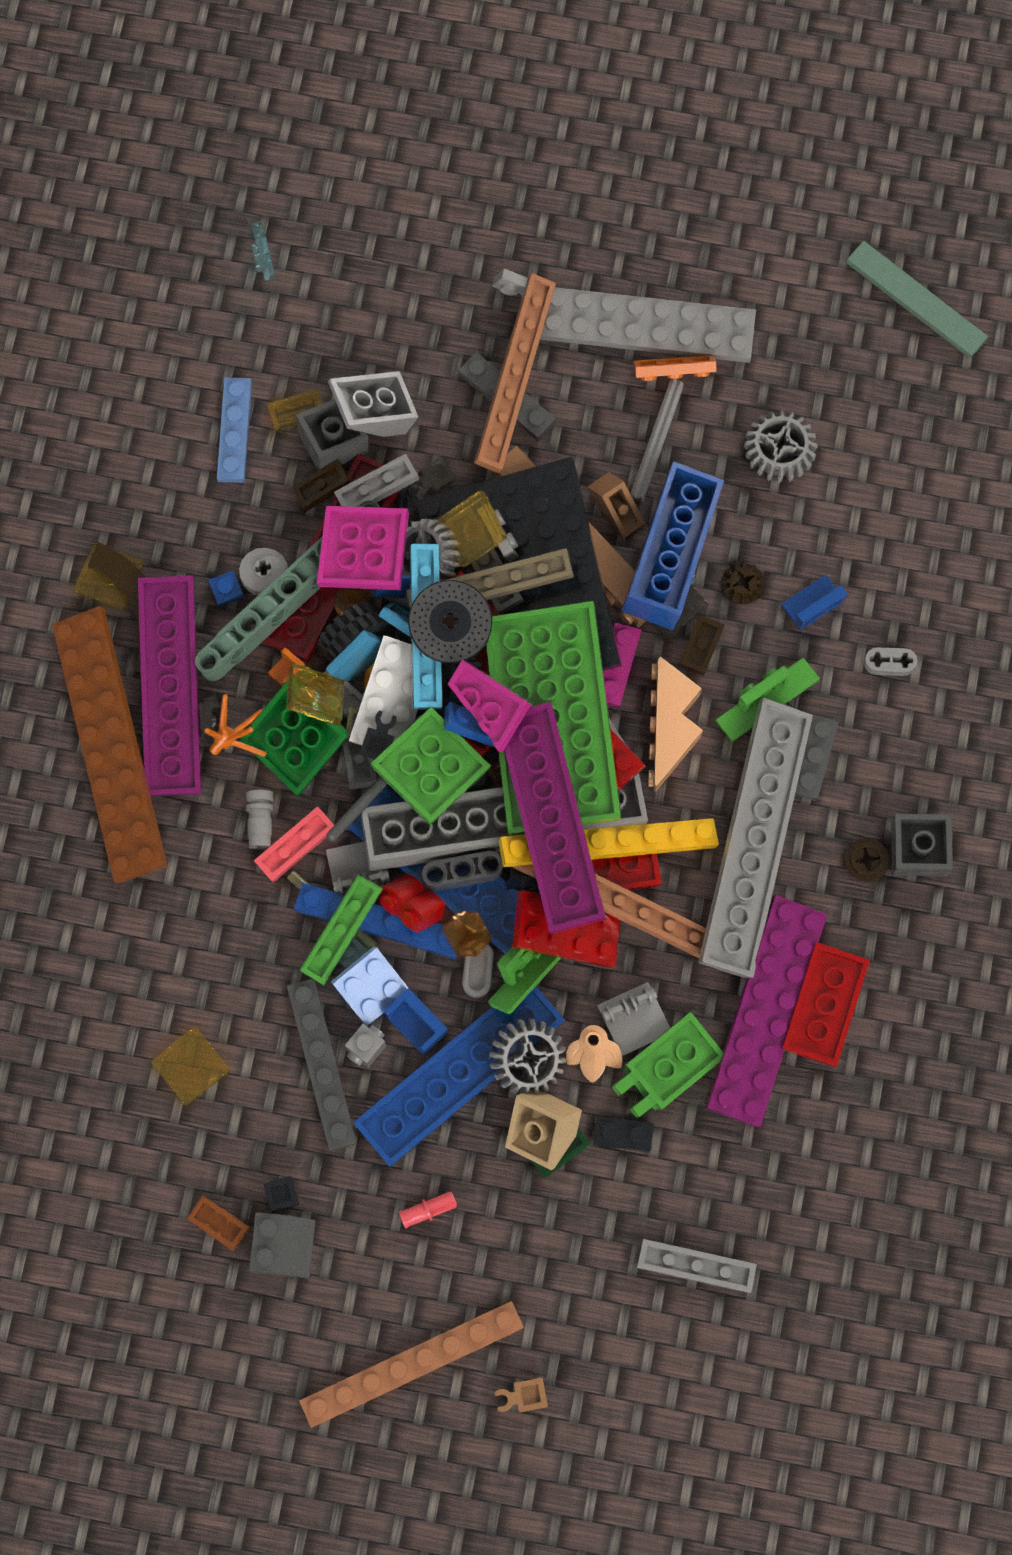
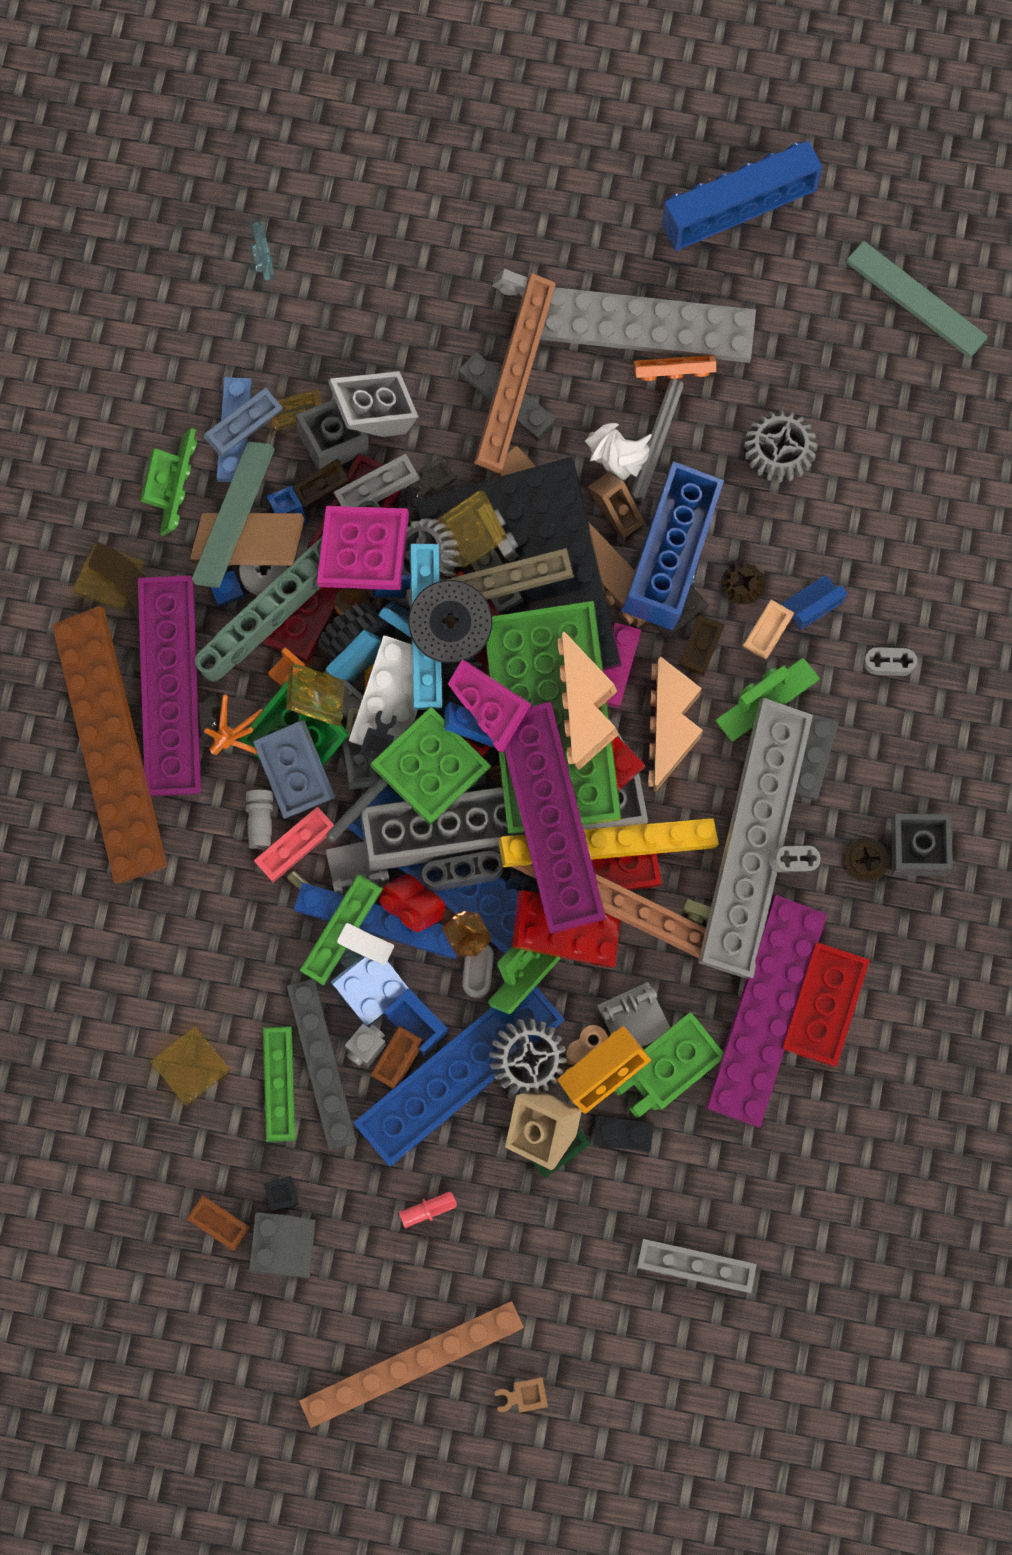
none -> bright green bracket [140,428,197,536]
none -> medium nougat tile [190,513,304,566]
none -> sand green tile [192,442,275,588]
none -> sand blue plate [204,388,283,457]
none -> sand blue plate [253,720,335,819]
none -> bright green tile [263,1026,296,1142]
none -> blue bracket [267,486,308,527]
none -> white sticker [337,923,394,965]
none -> dark orange plate [371,1026,425,1089]
none -> light orange brick [557,1025,652,1114]
none -> light nougat slope [558,632,619,770]
none -> white hair [585,423,652,480]
none -> blue brick [662,140,823,251]
none -> olive plate [682,899,711,925]
none -> light nougat tile [743,599,794,661]
none -> light grey beam [769,846,821,873]

